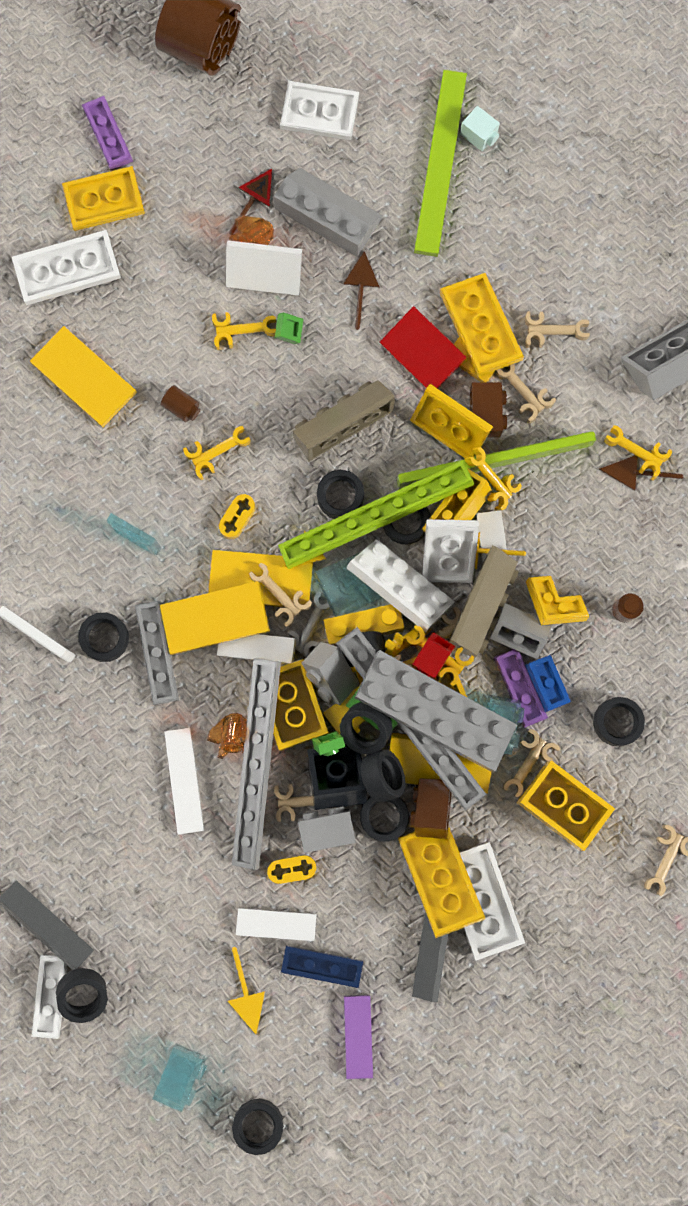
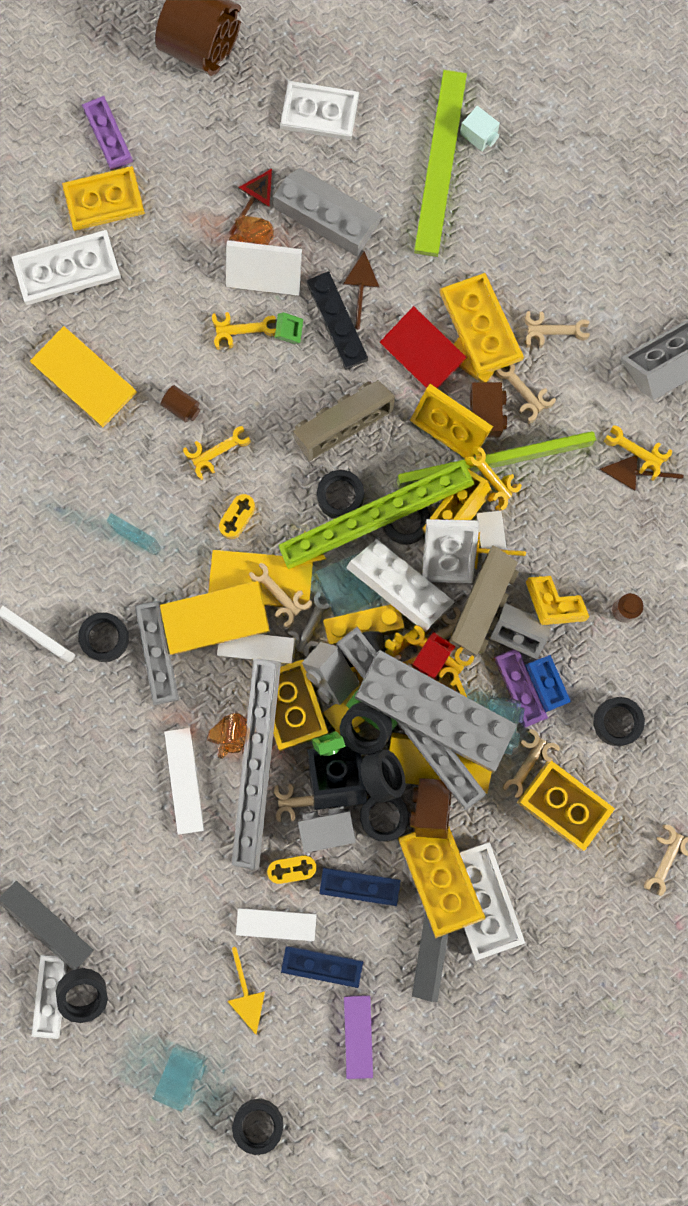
none -> black plate [306,271,368,370]
none -> dark blue plate [319,868,401,906]

